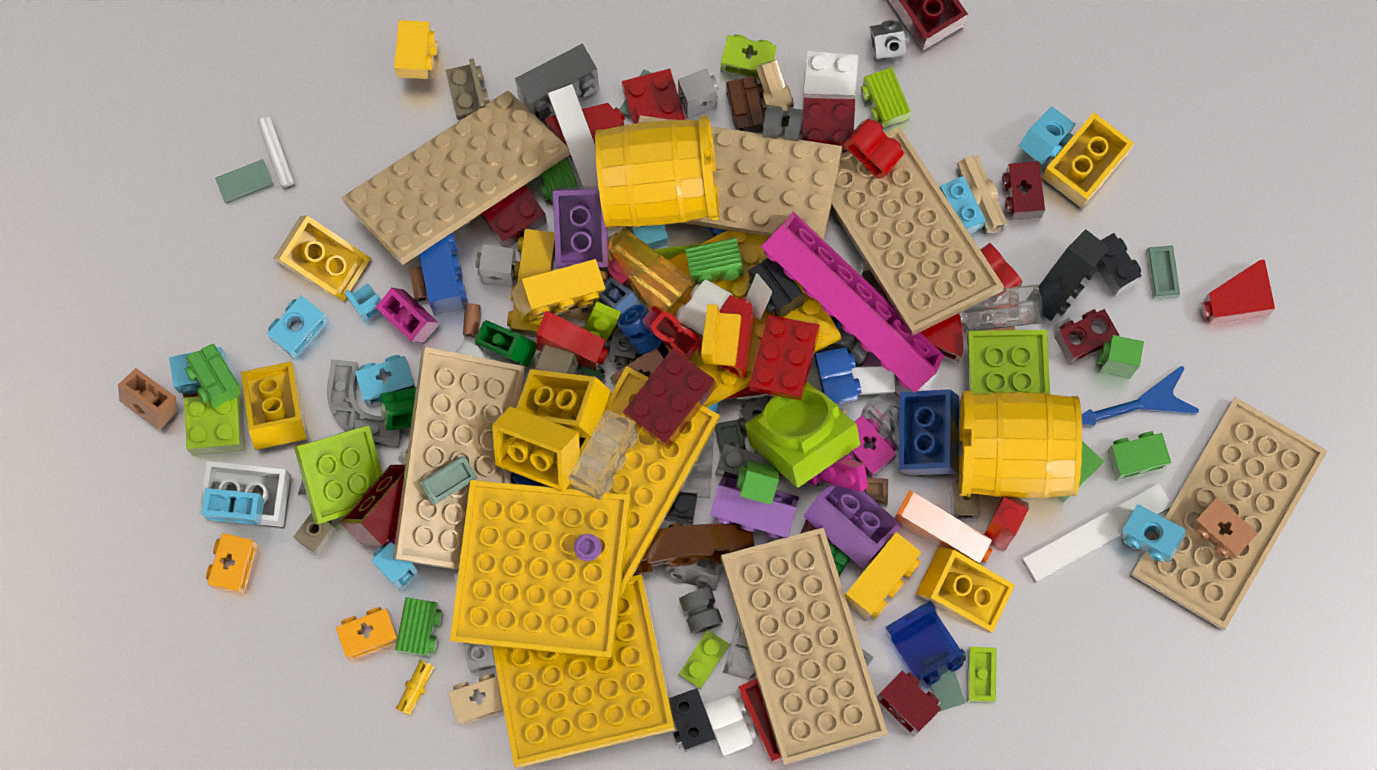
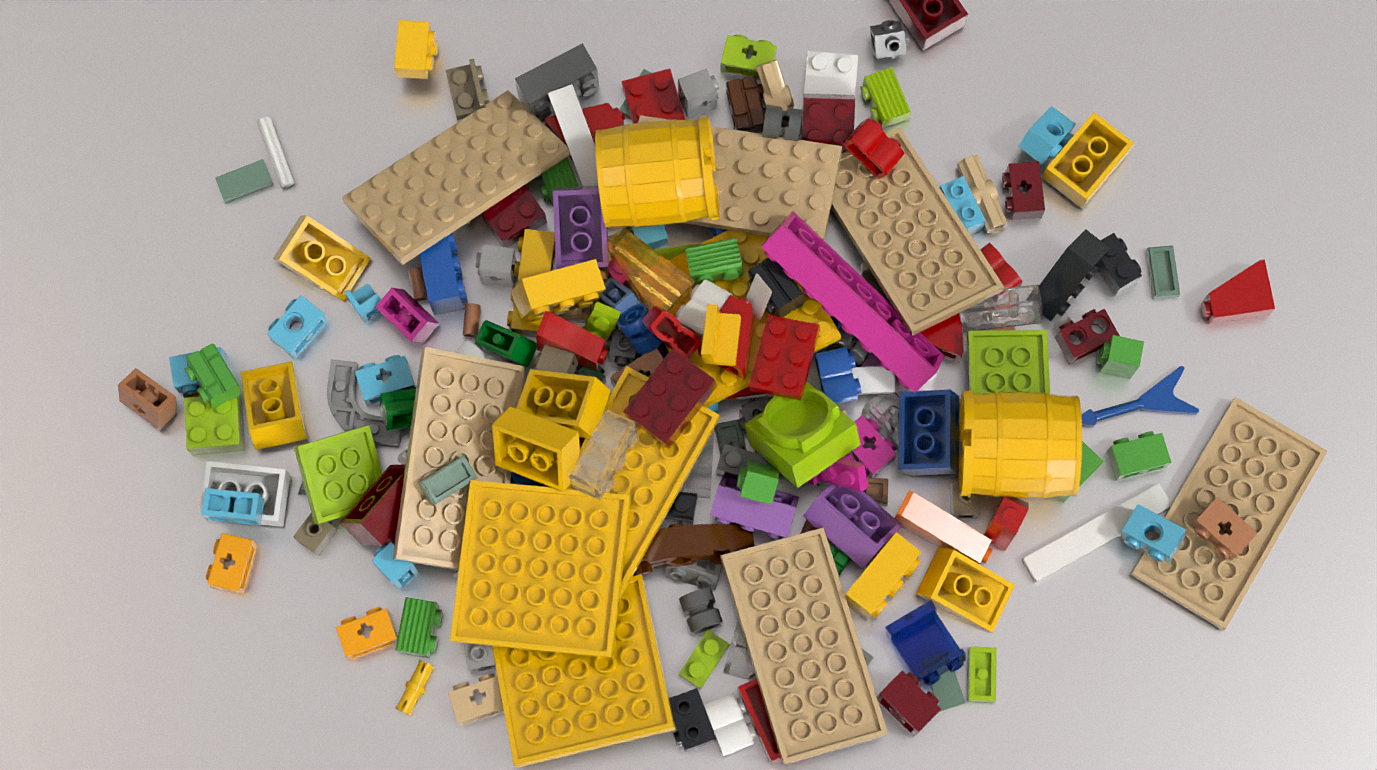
medium lavender plate [574,534,602,561] -> none

